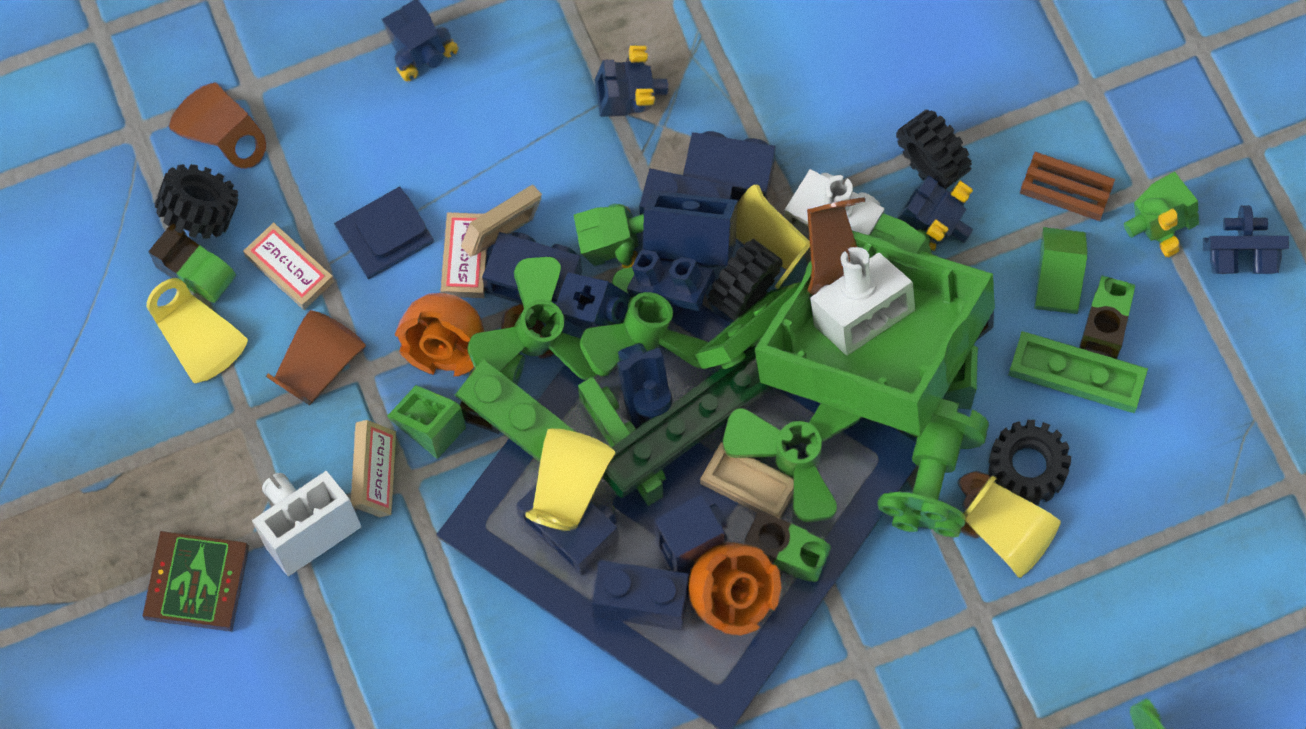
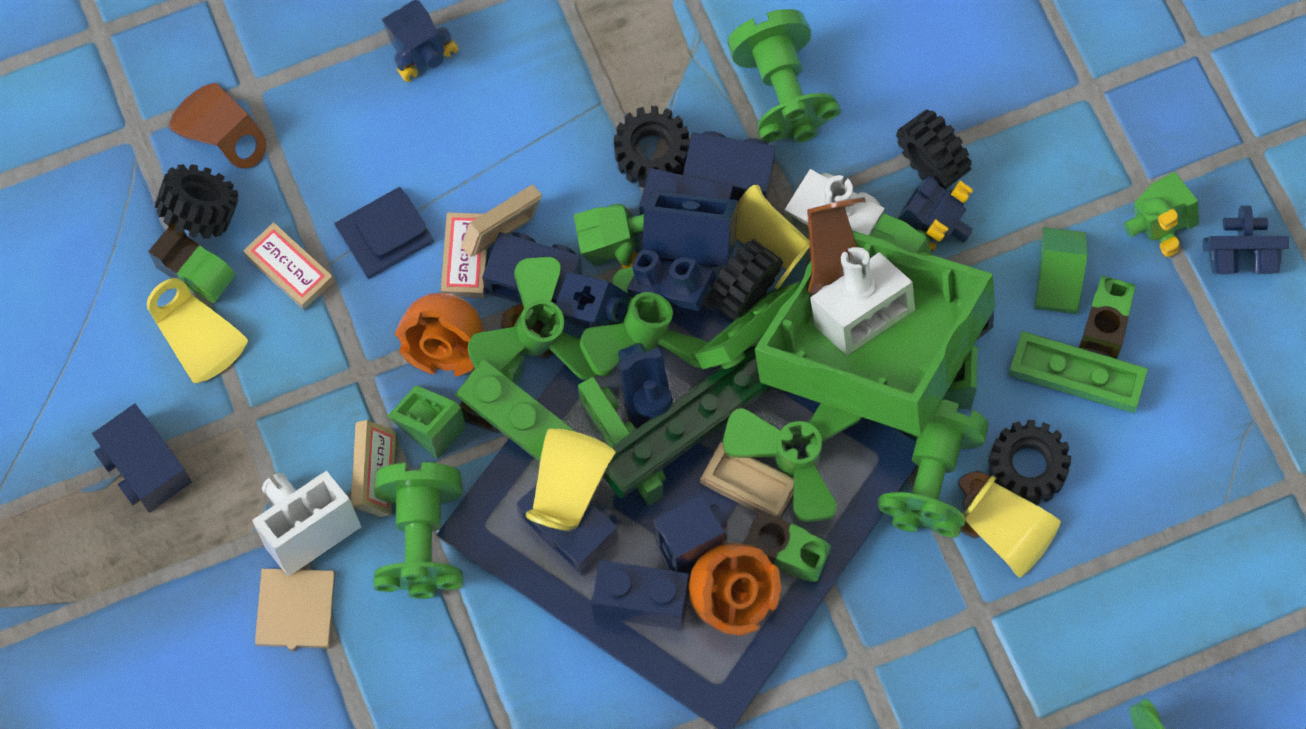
tile [142,531,249,632] -> none
dark orange piece [265,310,366,405] -> none
dark blue piece [595,45,668,116] -> none
dark orange tile [1020,152,1115,221] -> none
none -> dark blue brick [92,403,192,513]
none -> tan piece [255,568,335,652]
none -> bright green piece [373,462,463,599]
none -> black tyre [614,106,690,188]
none -> bright green piece [728,9,841,143]

